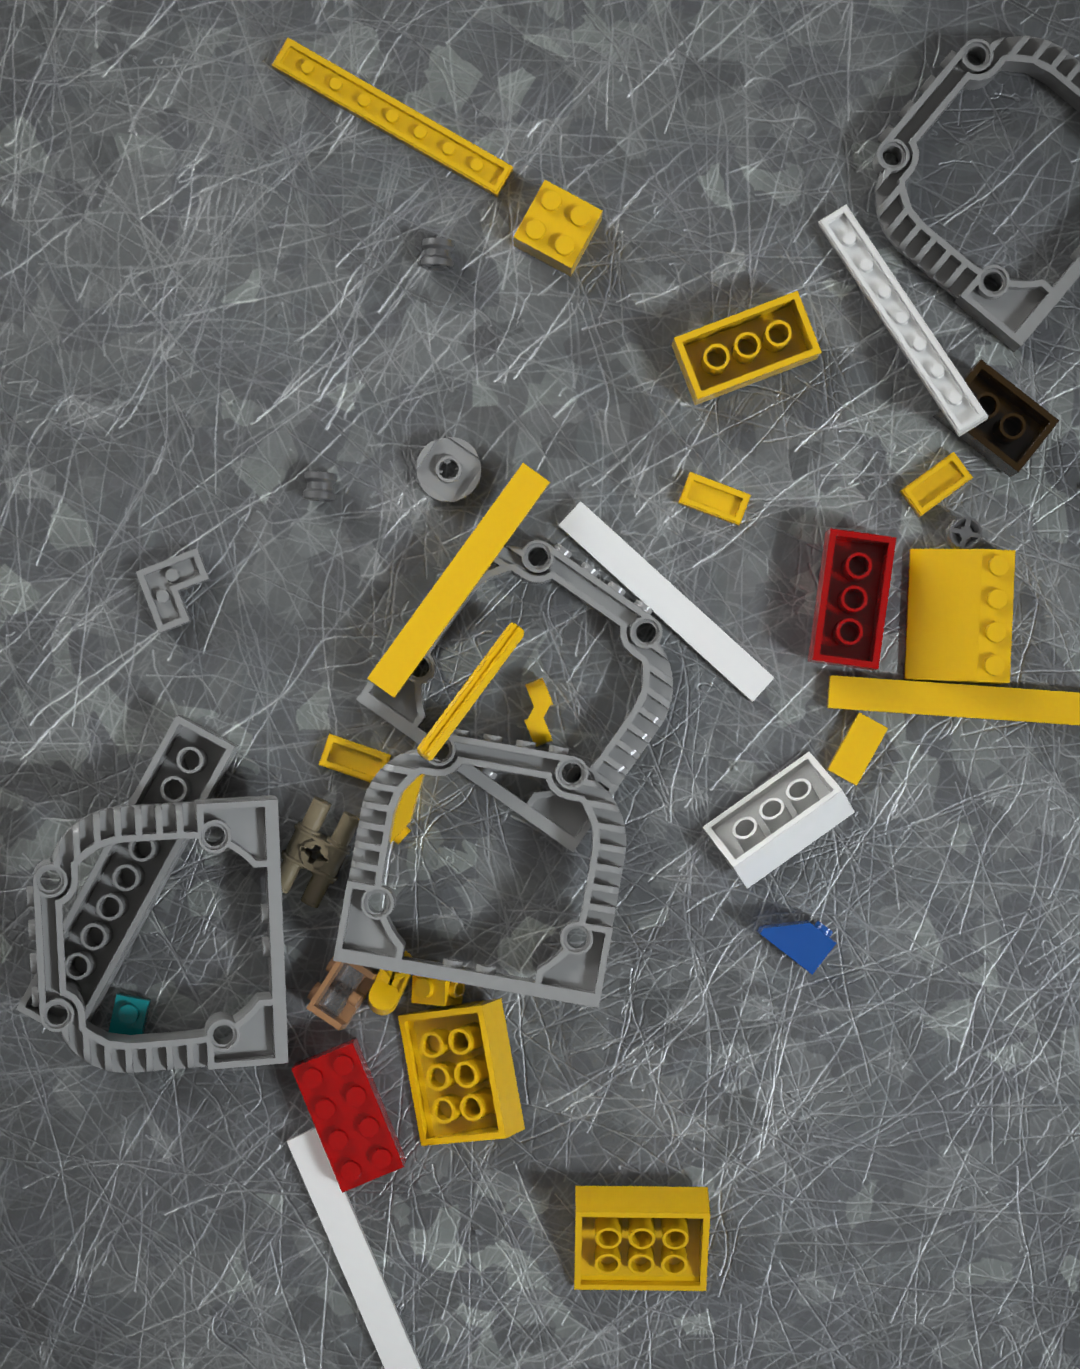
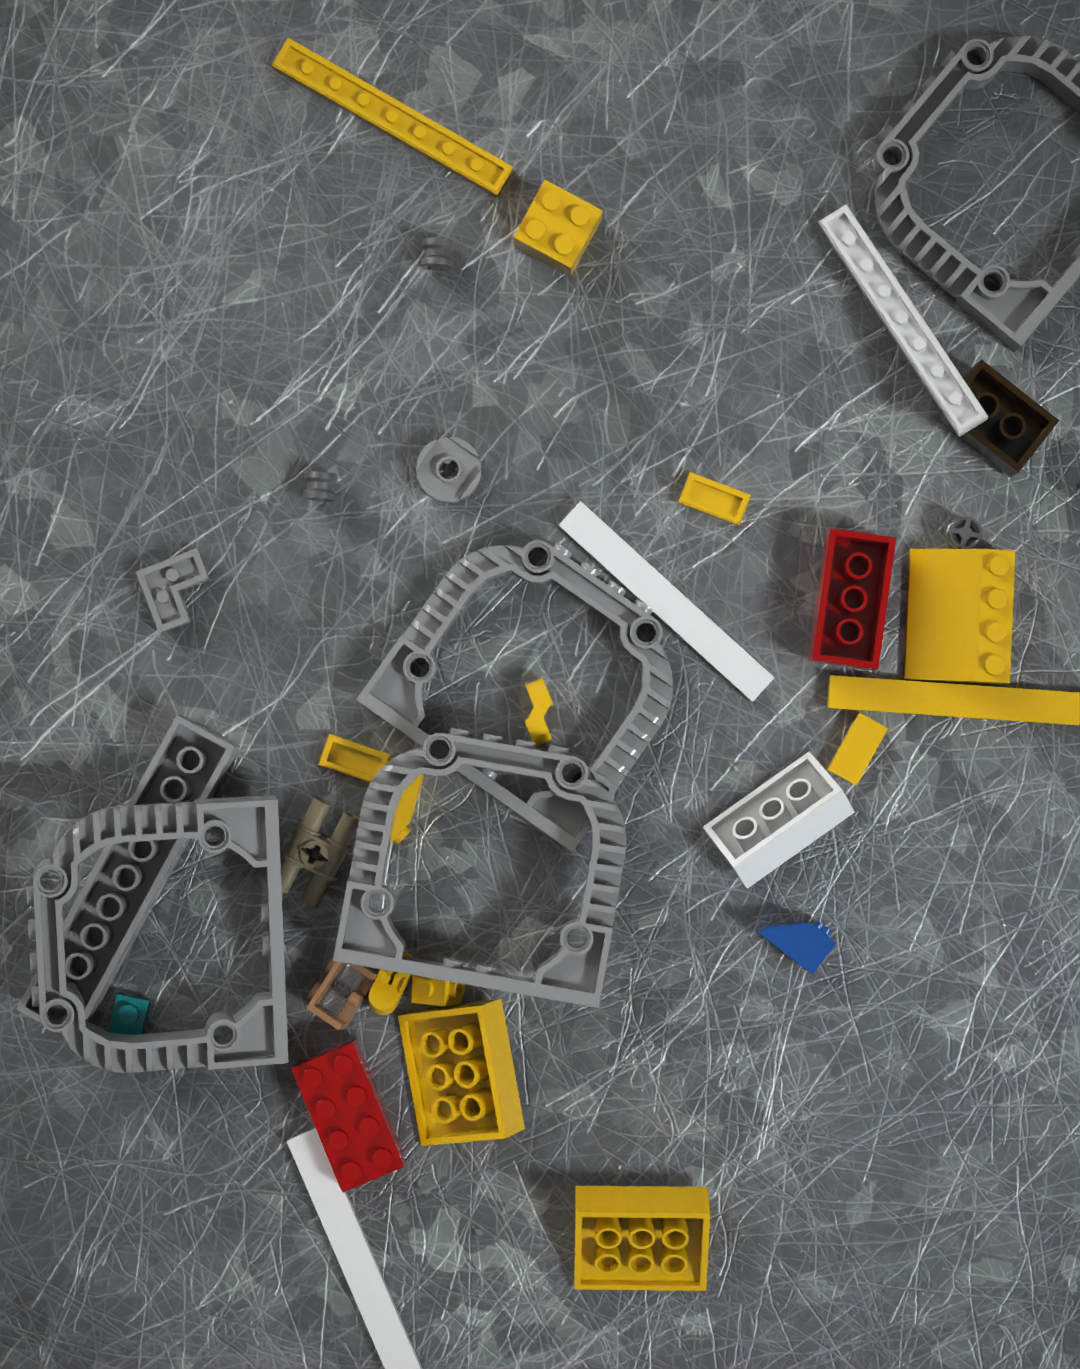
yellow tile [367,463,550,698] -> none
yellow axle [417,623,524,761] -> none
yellow brick [672,291,822,405] -> none
yellow tile [899,452,973,517] -> none

